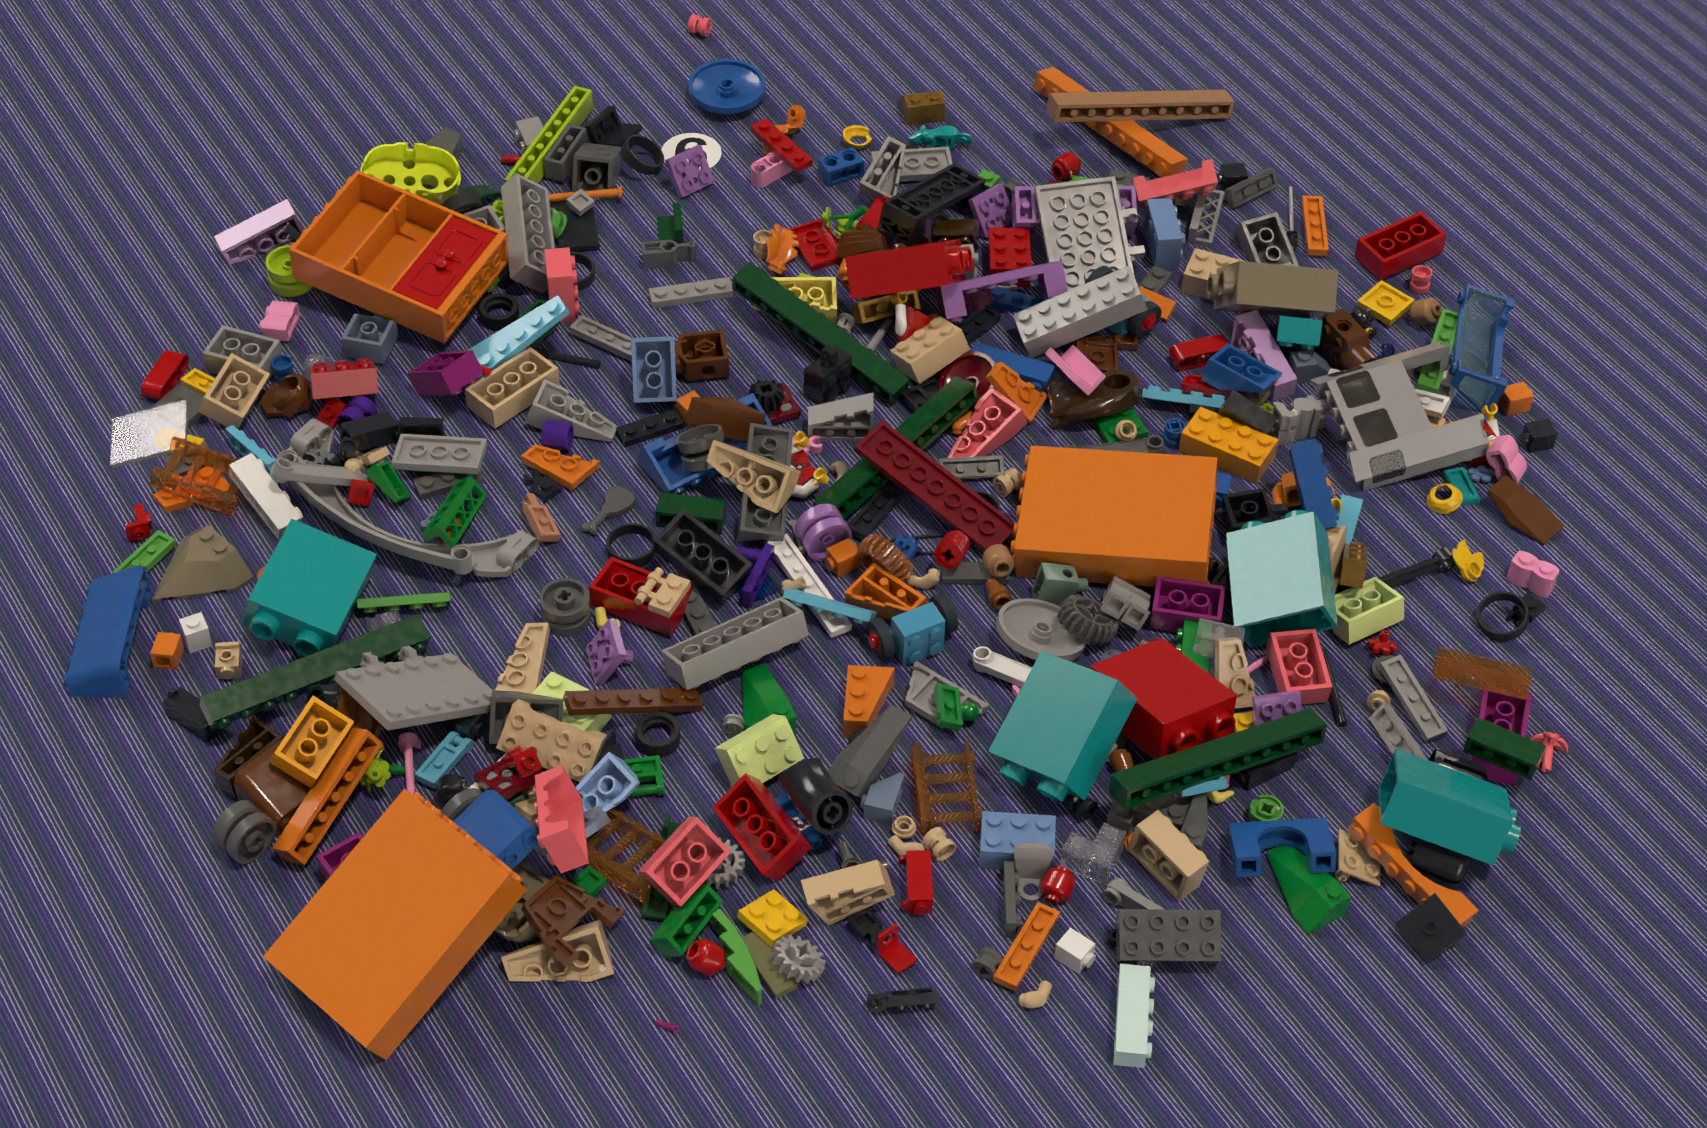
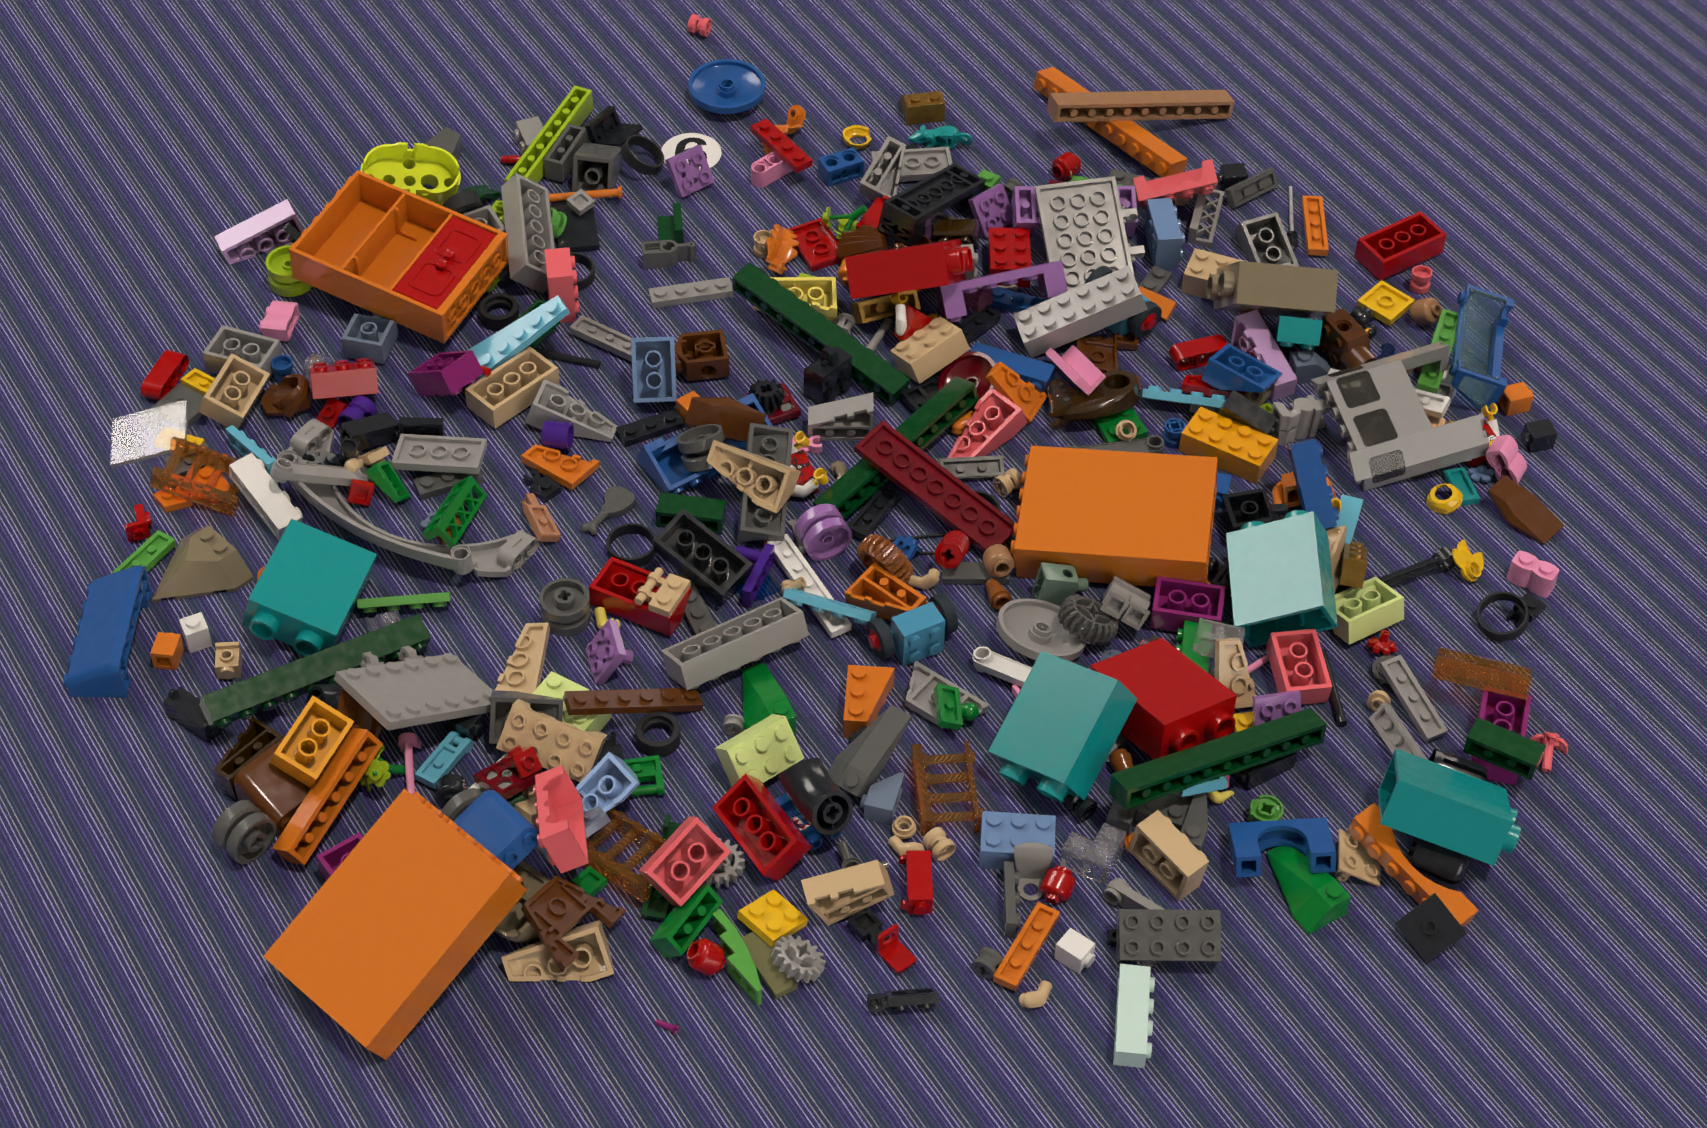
orange brick [825,538,861,577] -> none

